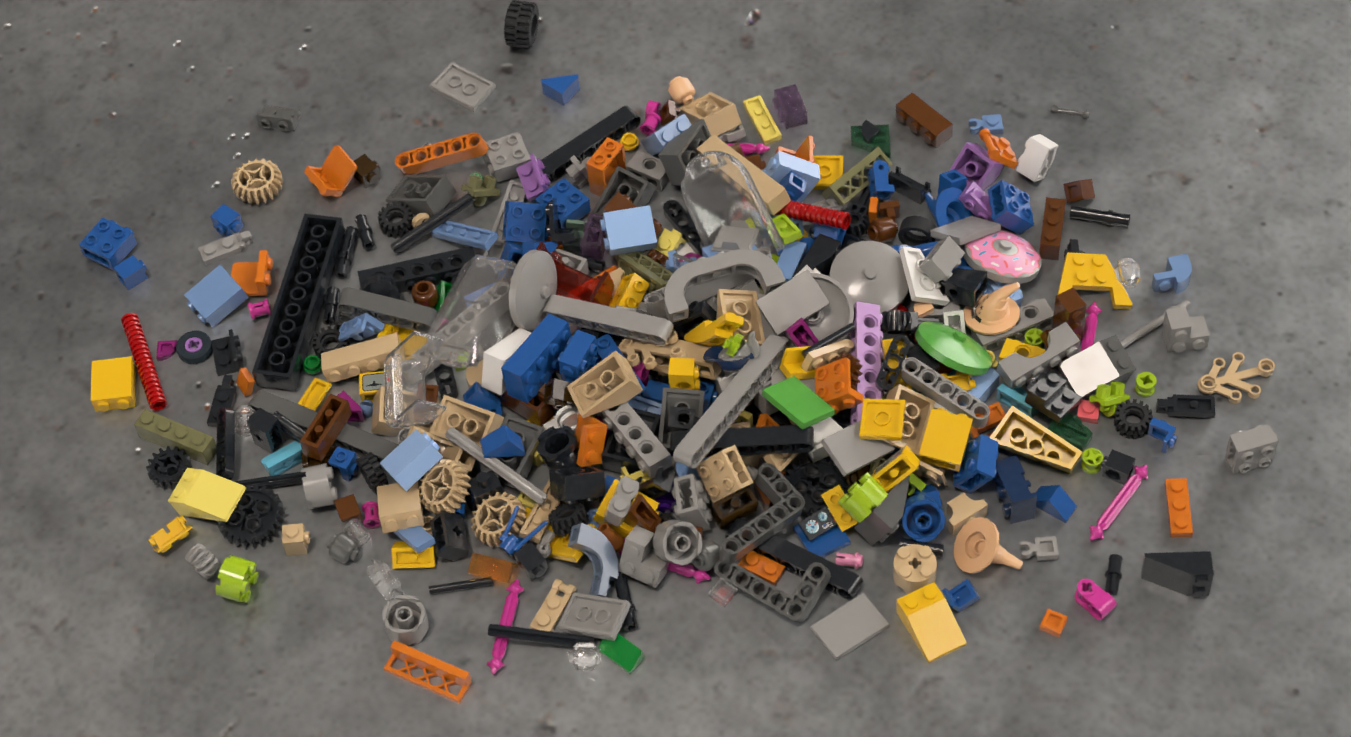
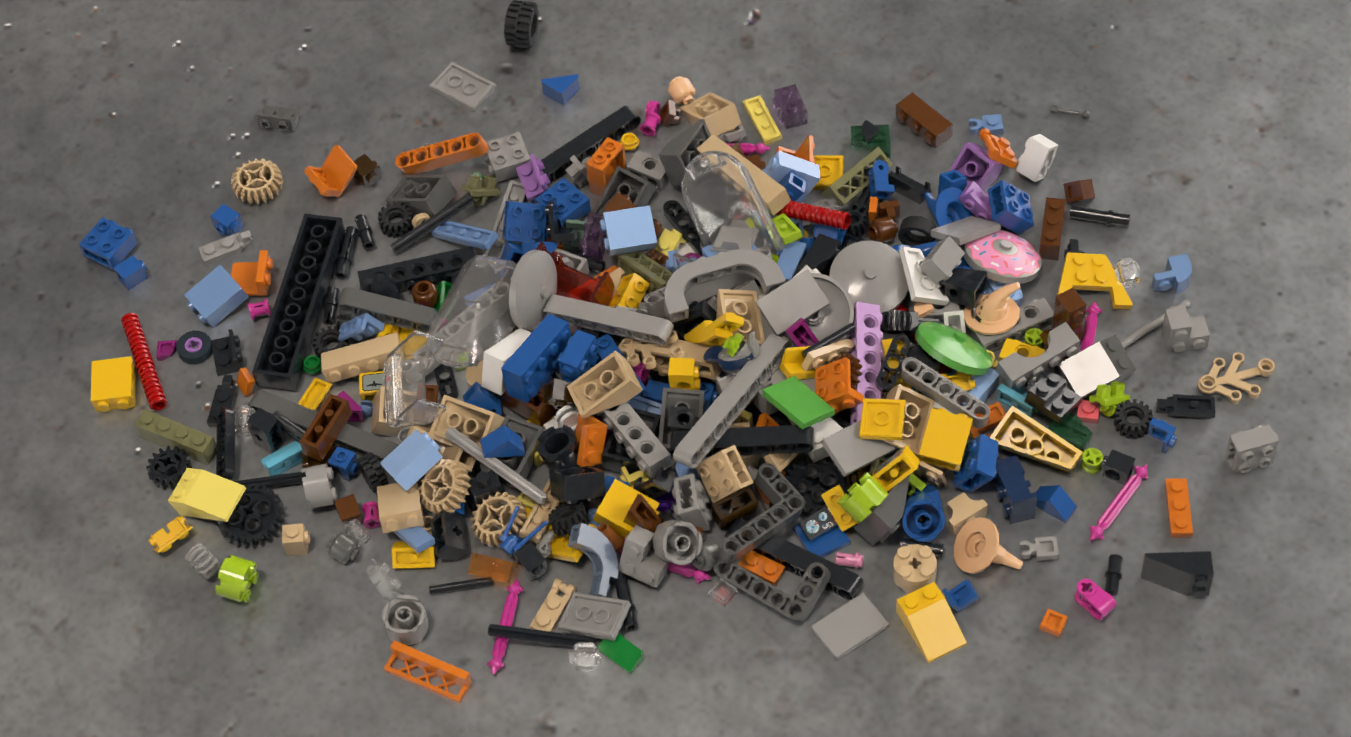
light grey brick [604,476,639,527] -> none
medium blue brick [640,113,692,156] -> none
lime wheel [1134,372,1157,398] -> none

